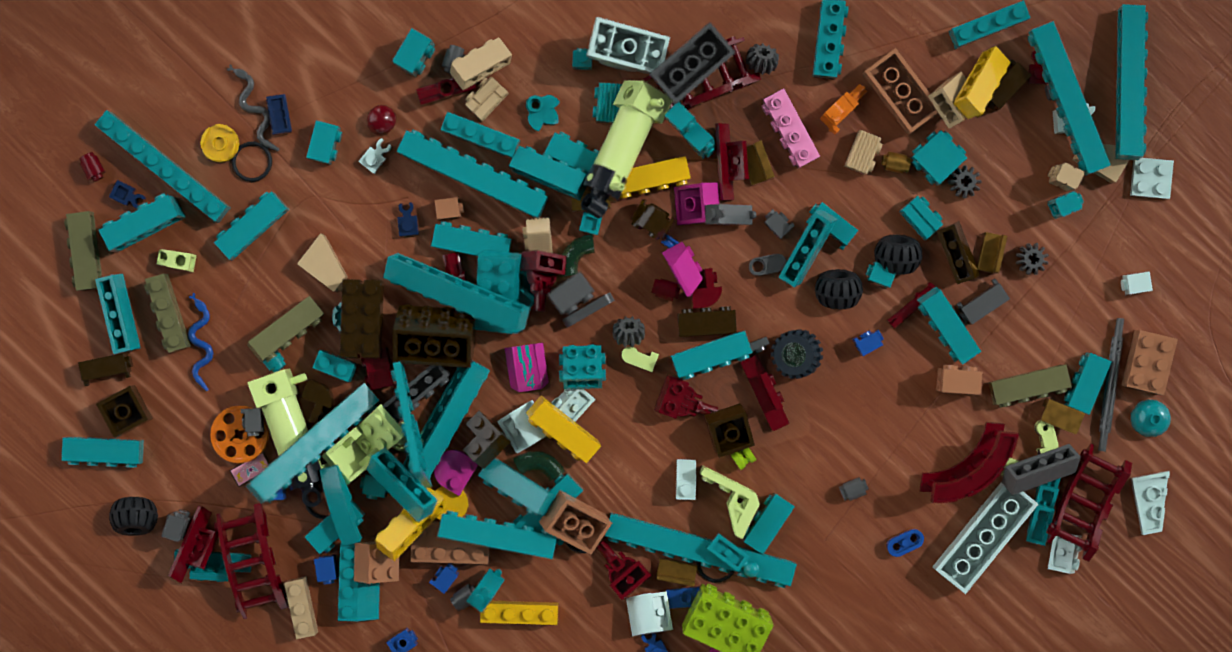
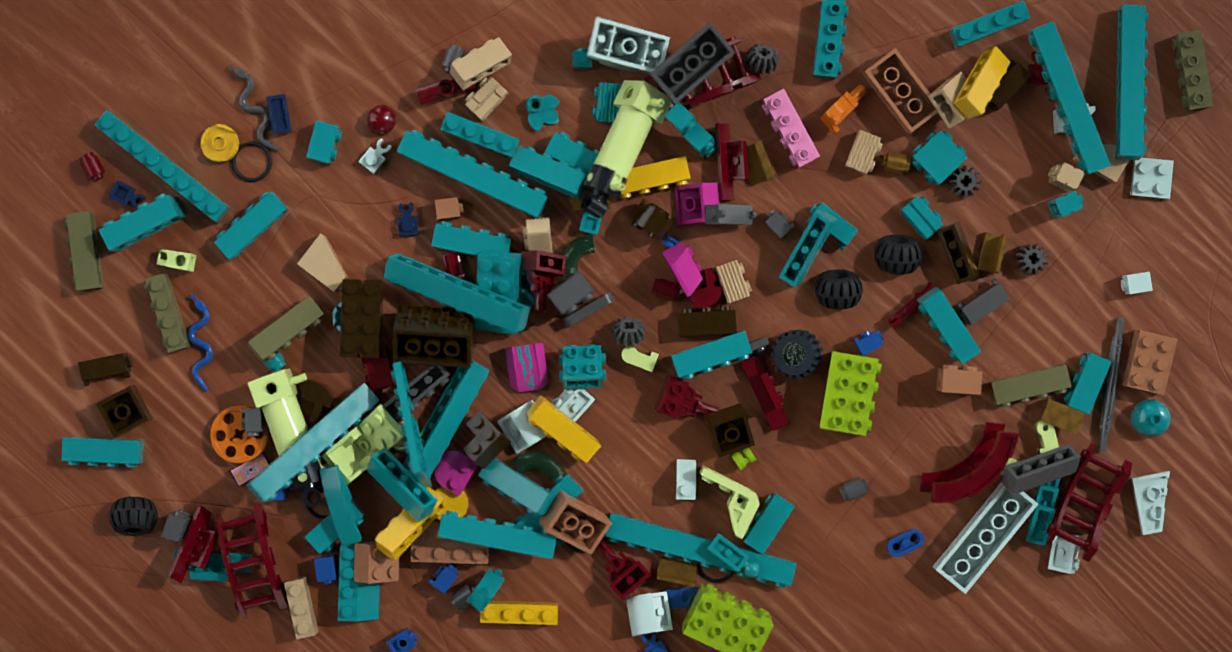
teal brick [95,274,141,354] -> none
teal brick [312,350,358,382] -> none
teal brick [360,473,387,500] -> none
teal brick [392,28,436,78] -> none
dark grey piece [749,254,786,276] -> none
teal brick [865,262,896,288] -> none
none -> tan brick [715,260,752,304]
none -> lime brick [820,351,882,436]
none -> olive brick [1172,30,1213,112]

